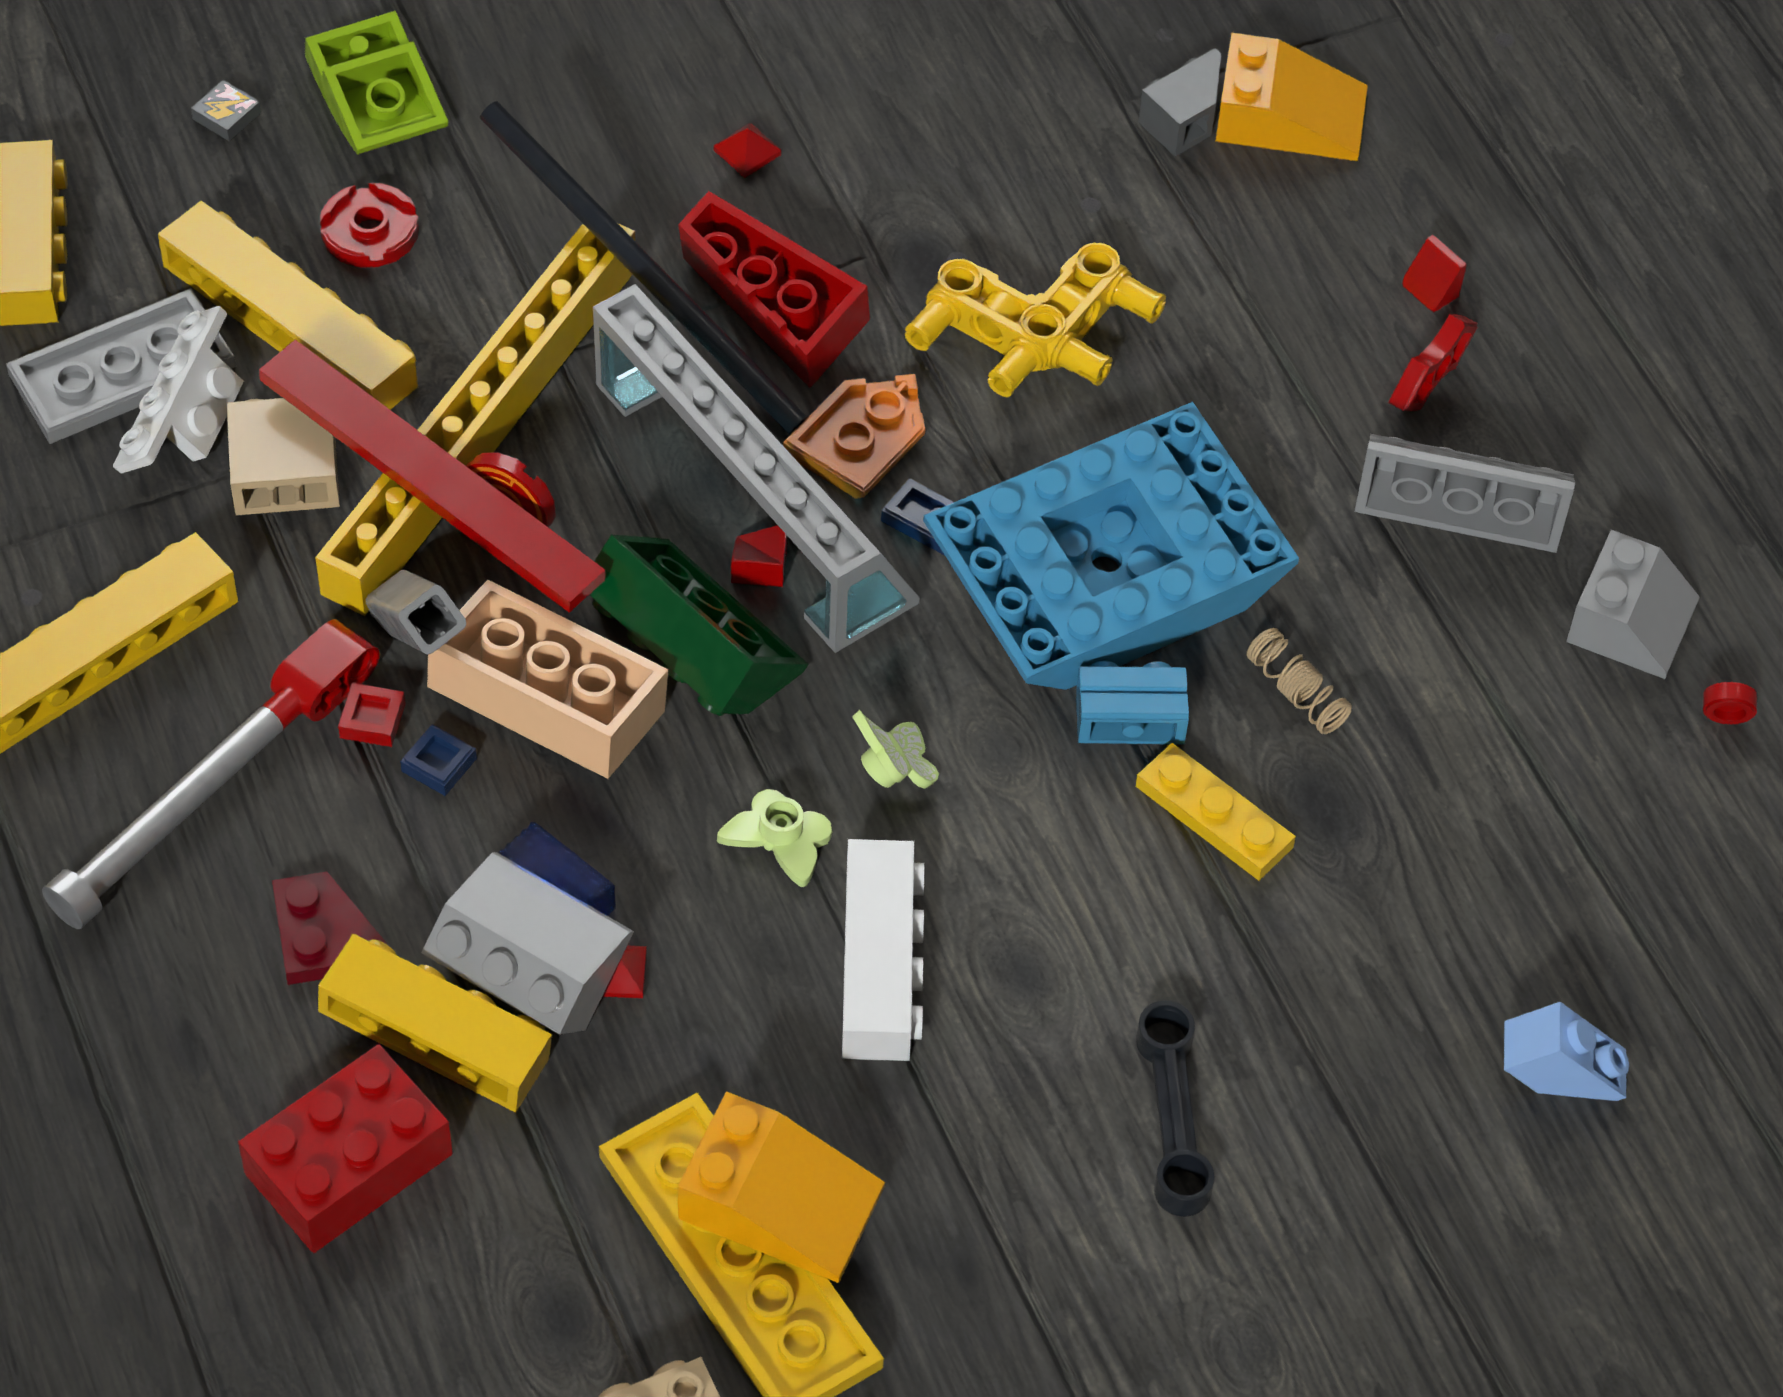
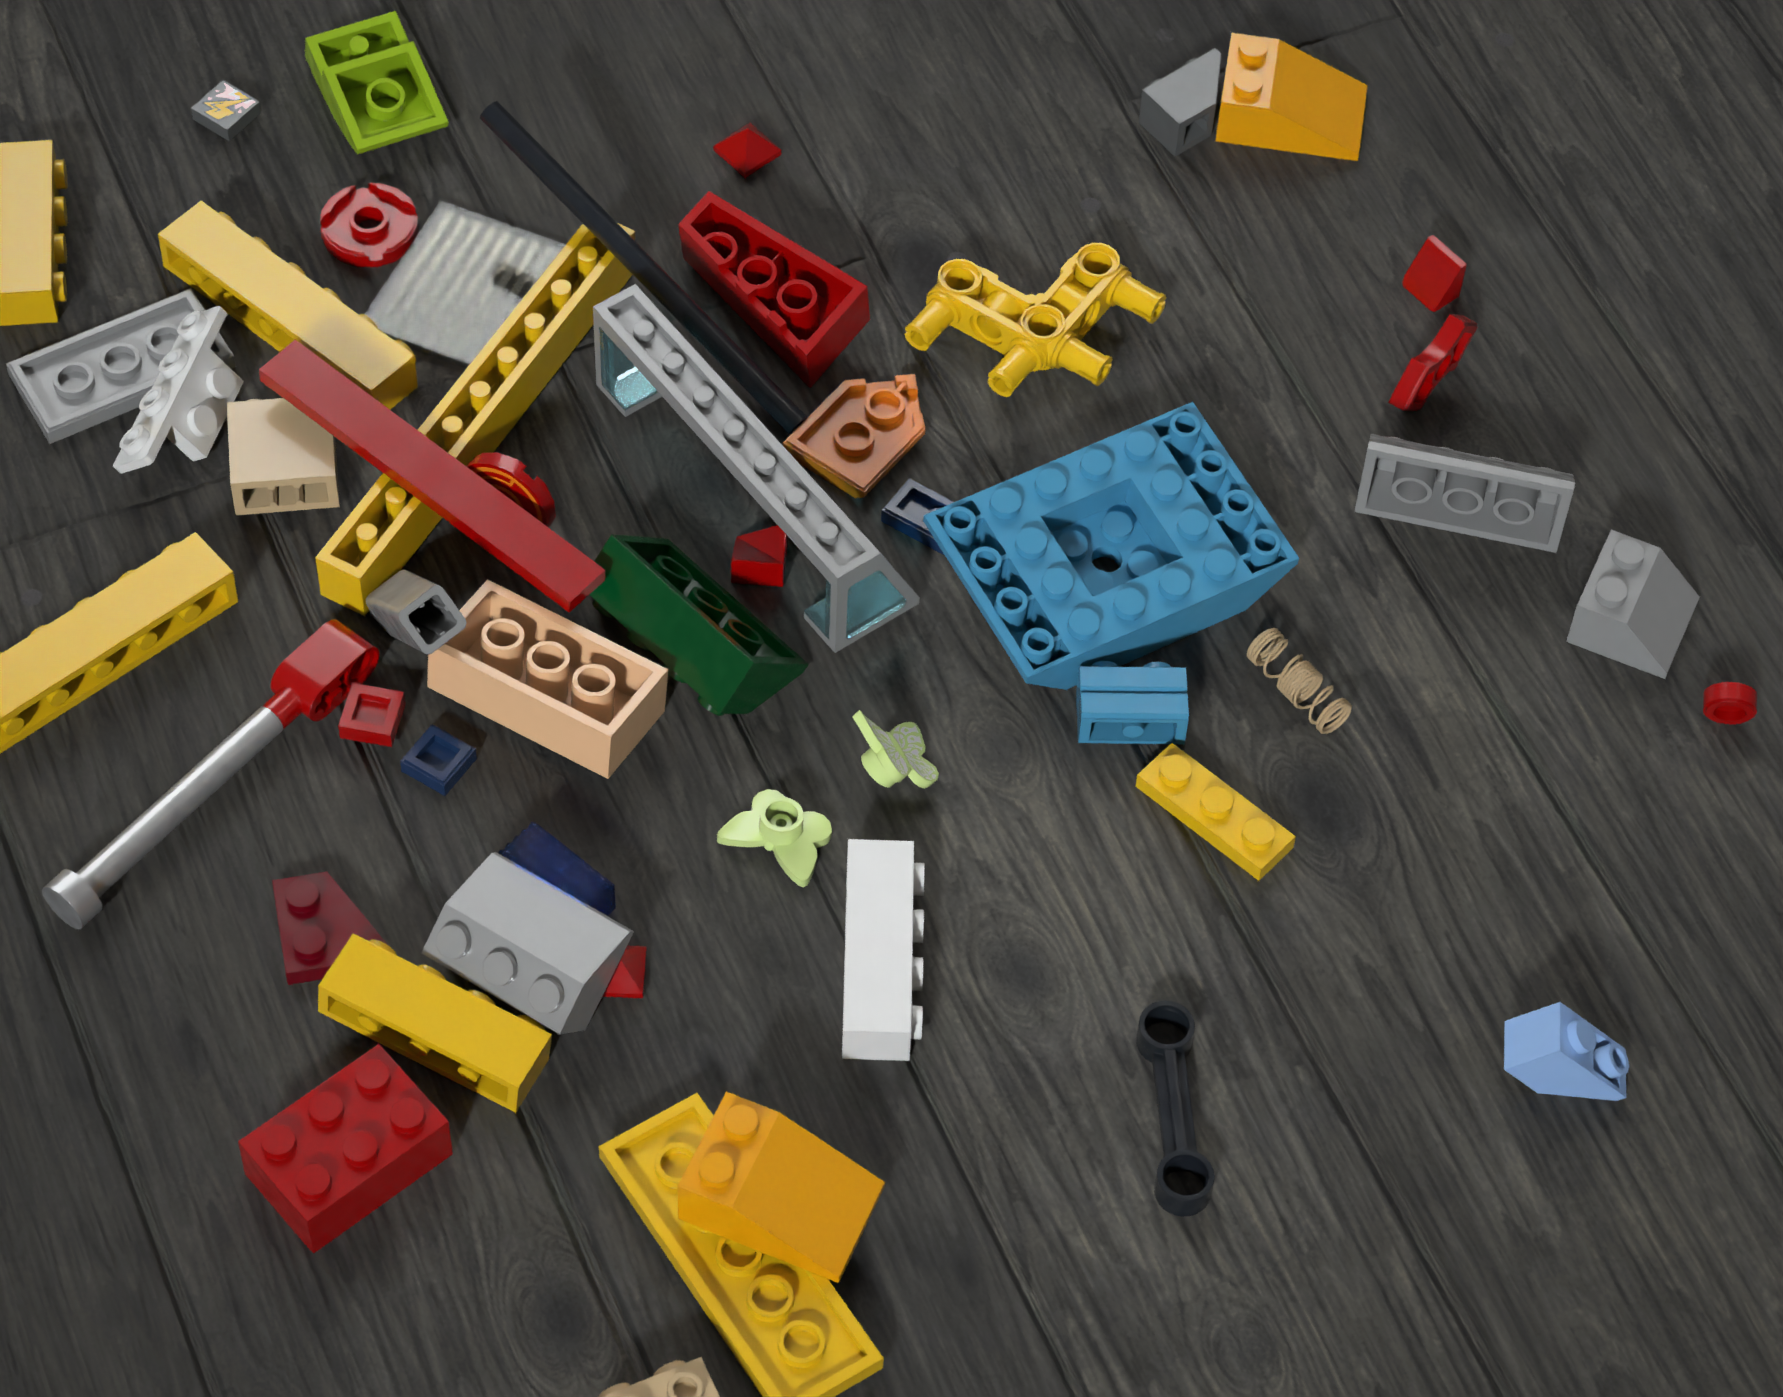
none -> clear smoke piece [365,200,565,369]

